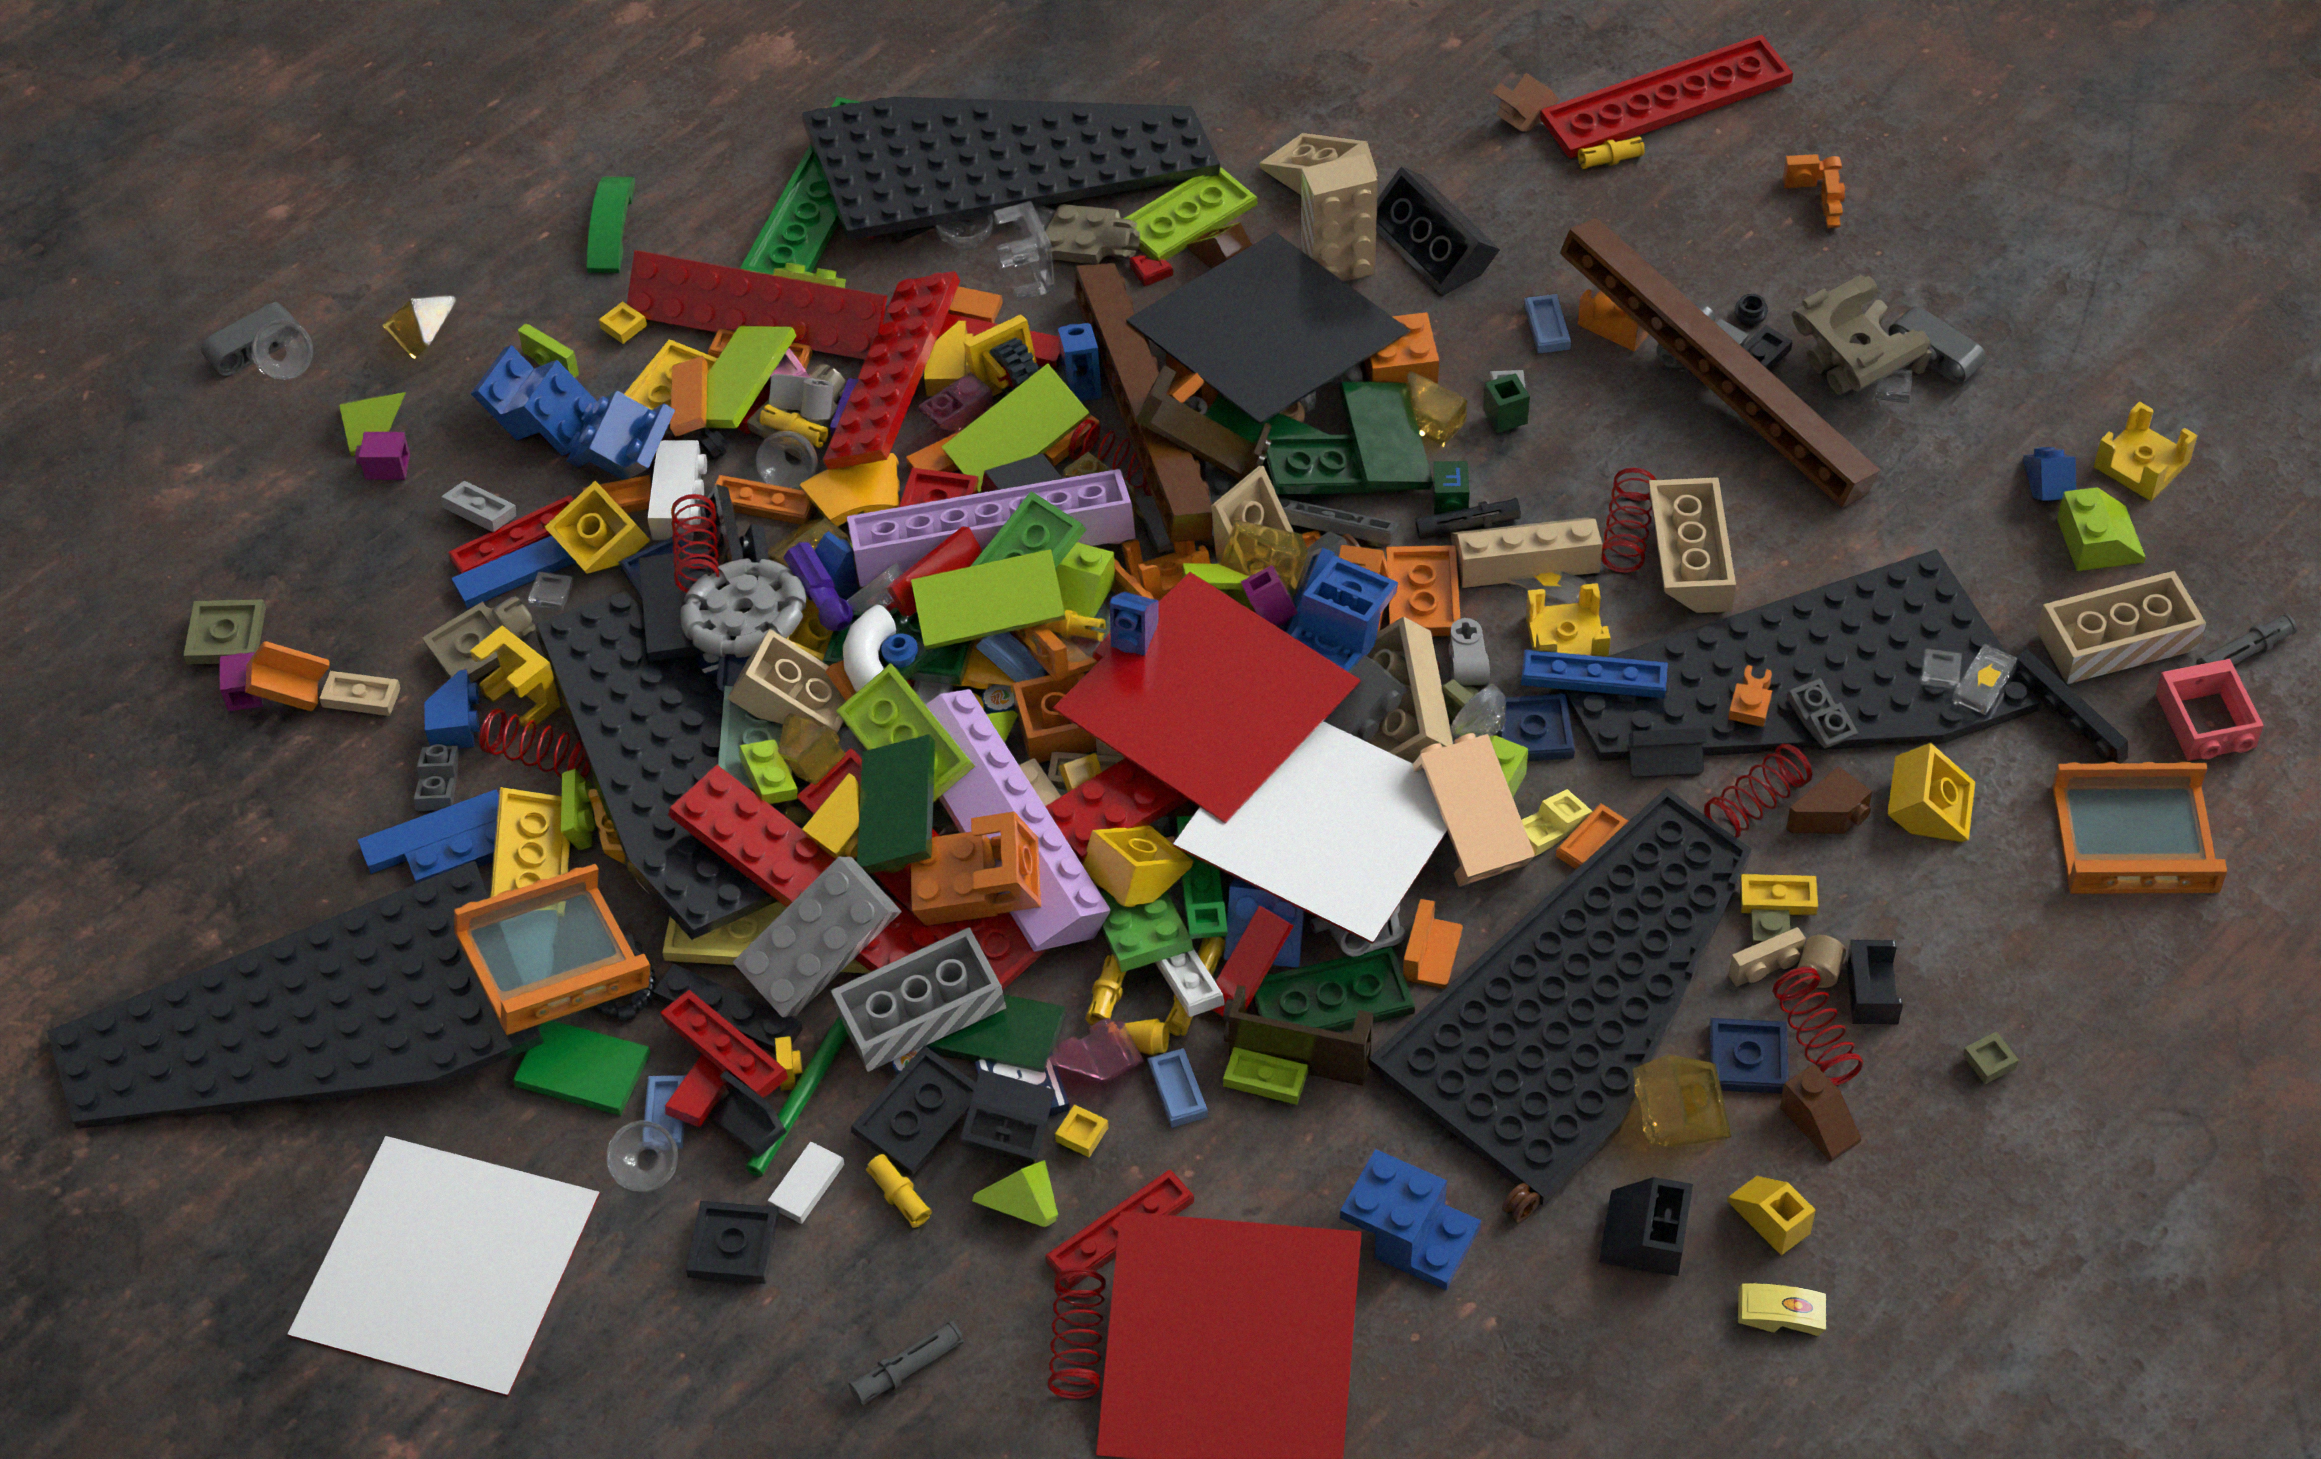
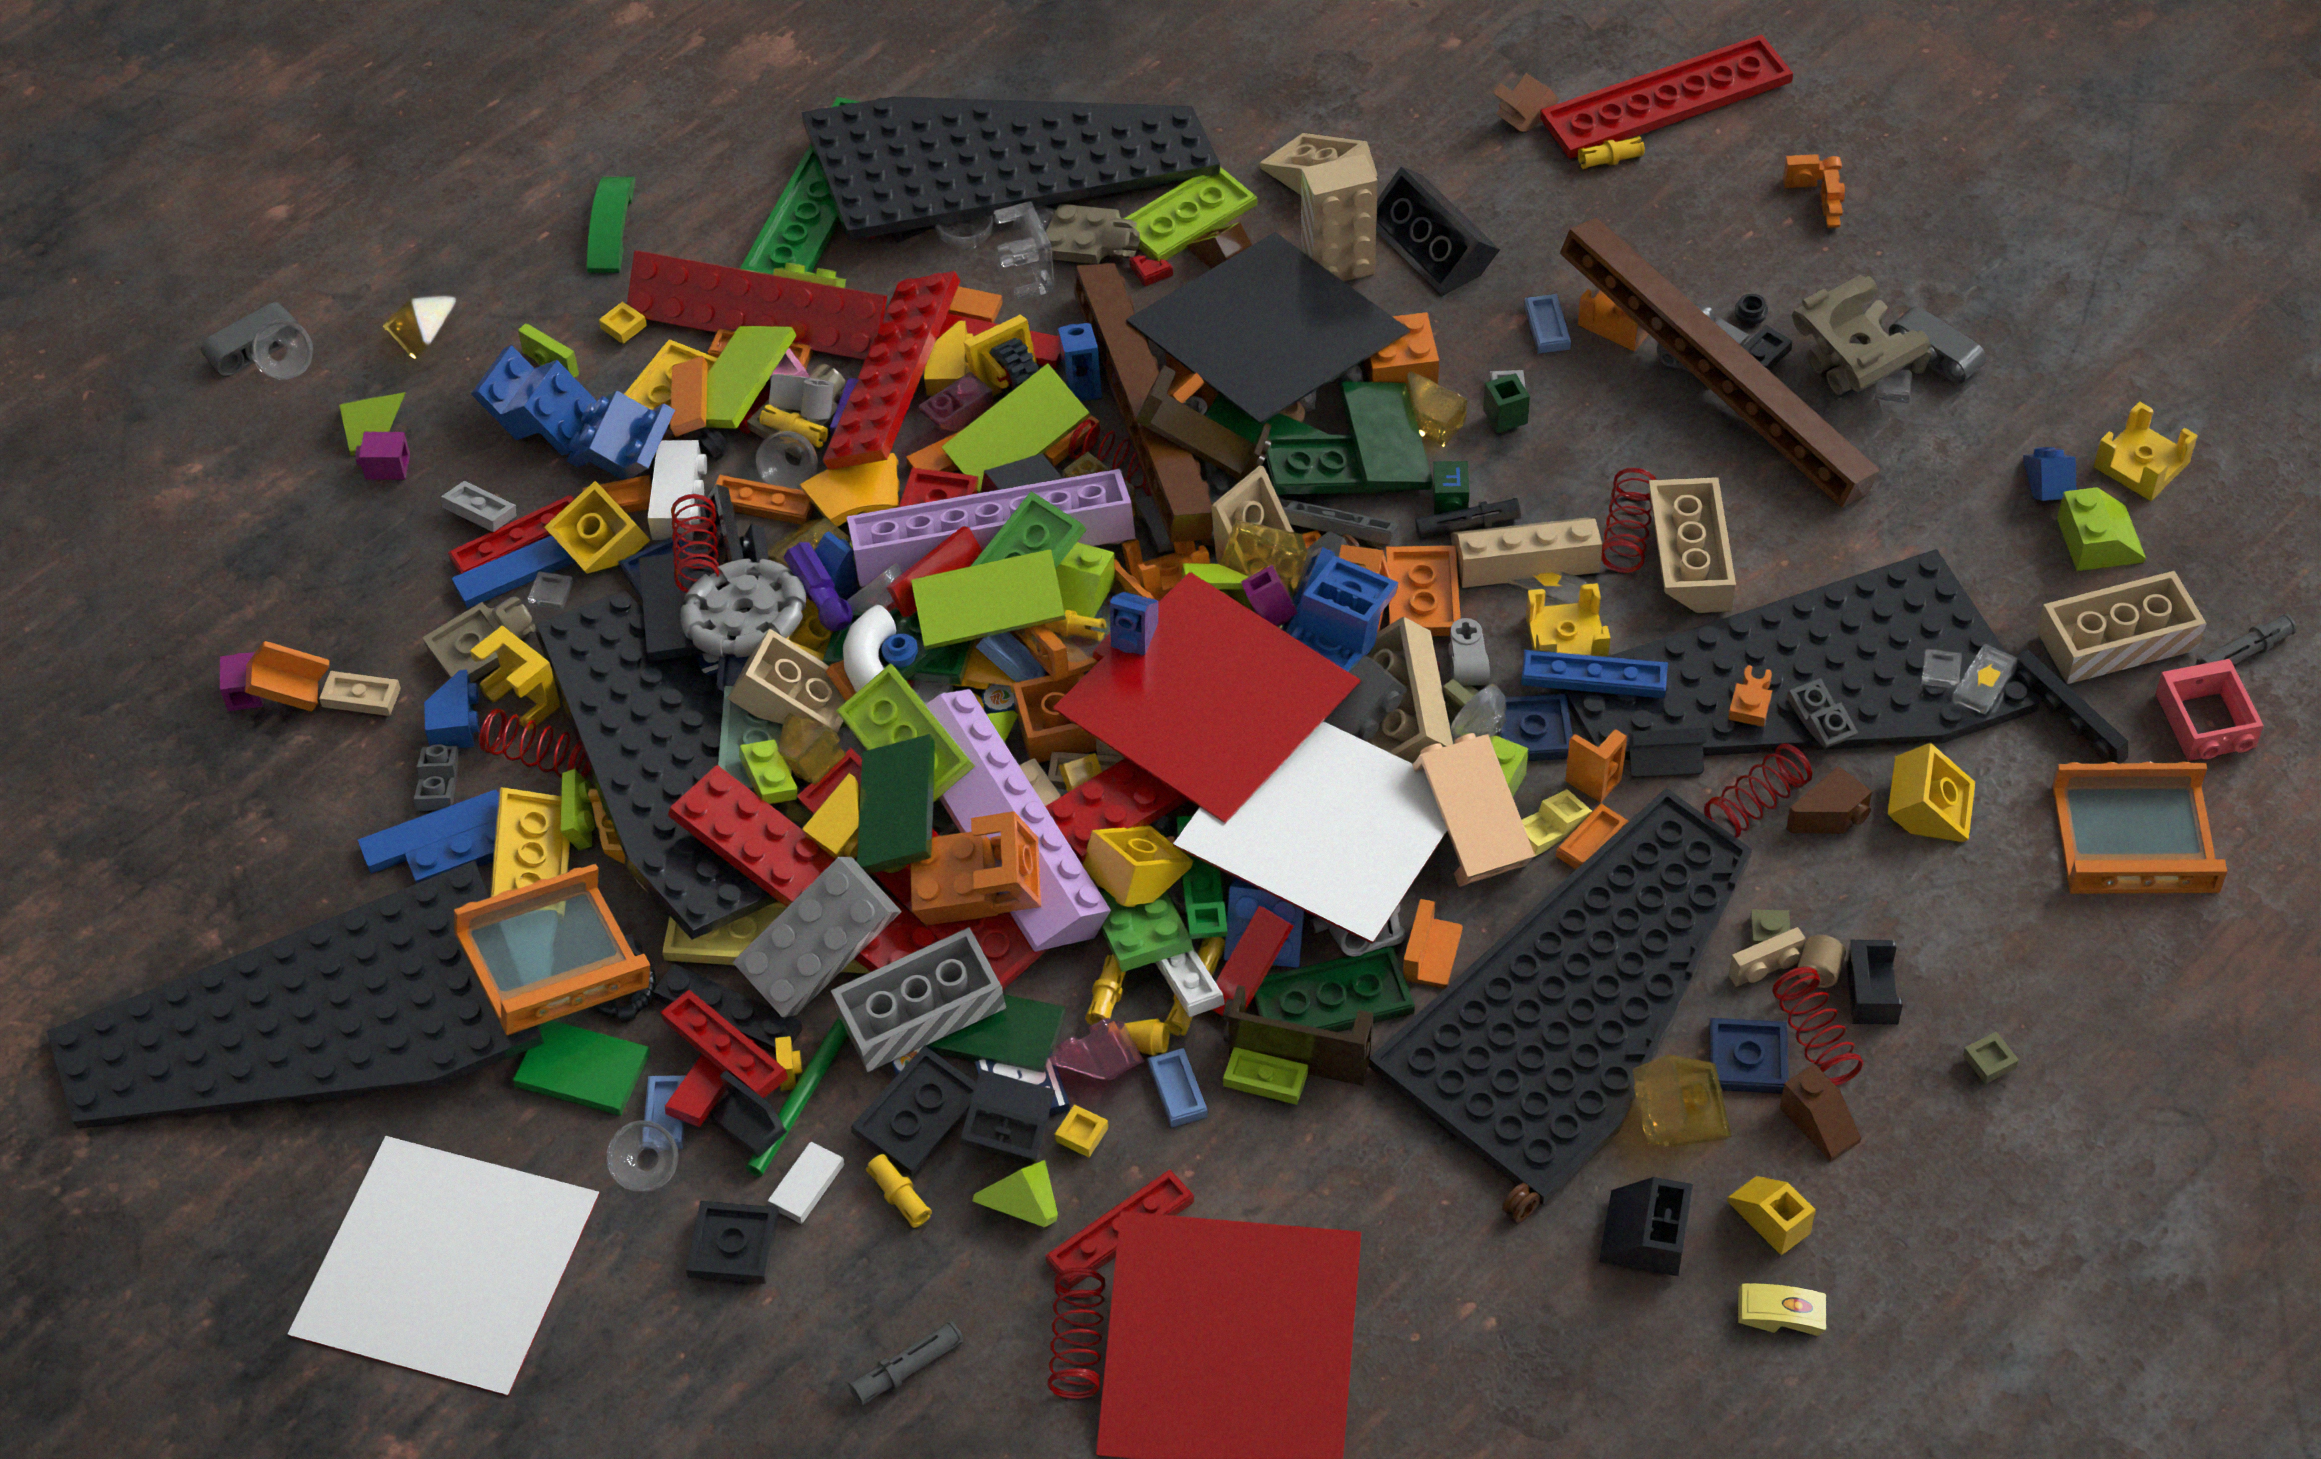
olive plate [184,599,266,664] -> none
blue bracket [1340,1149,1481,1290] -> none
yellow plate [1740,874,1818,915] -> none
none -> orange panel [1565,729,1627,803]

